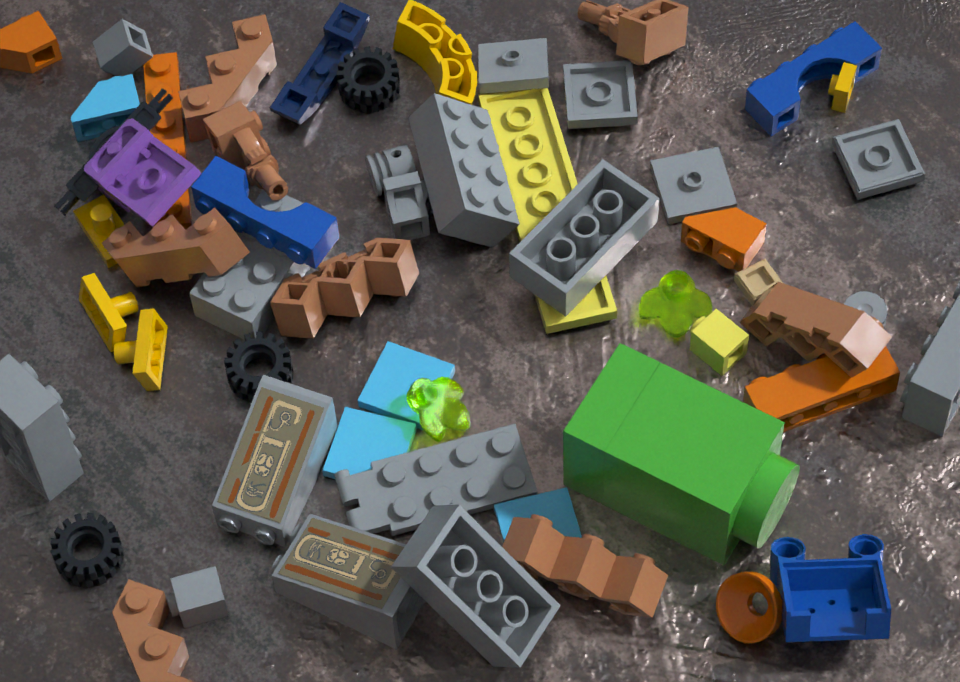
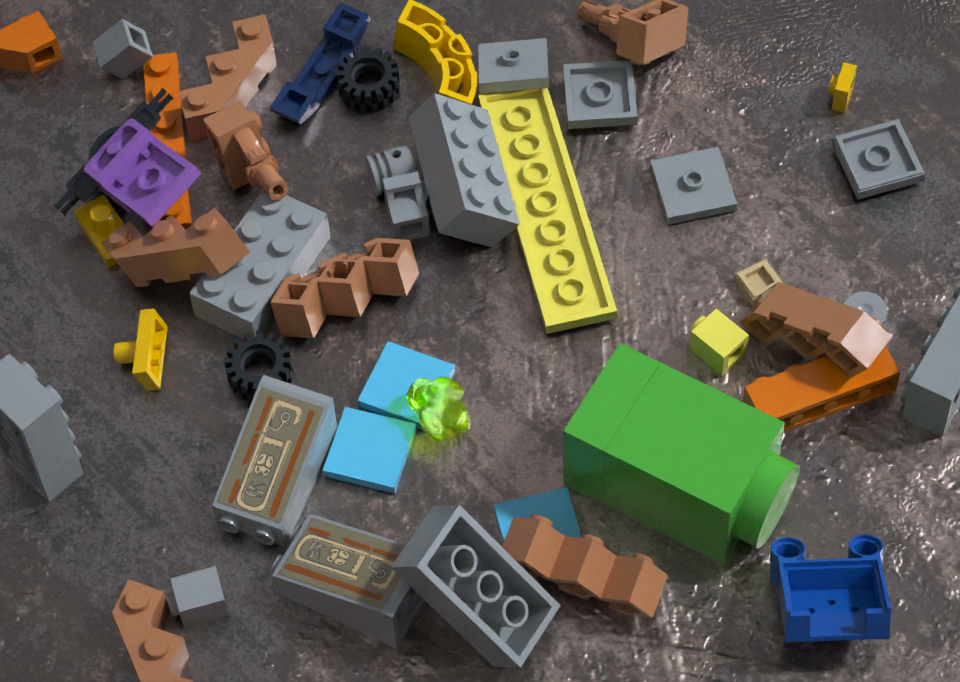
black tyre [50,512,124,588] -> none
medium azure slope [71,74,140,142] -> none
yellow tile [79,273,138,352] -> none
blue arch [191,156,339,269] -> none
light grey hinge [334,423,538,536] -> none
light grey brick [509,159,659,317] -> none
clear neon green plate [639,270,712,338] -> none
orange slope [681,207,767,272] -> none
orange piece [716,572,782,643] -> none
blue arch [745,21,882,136] -> none

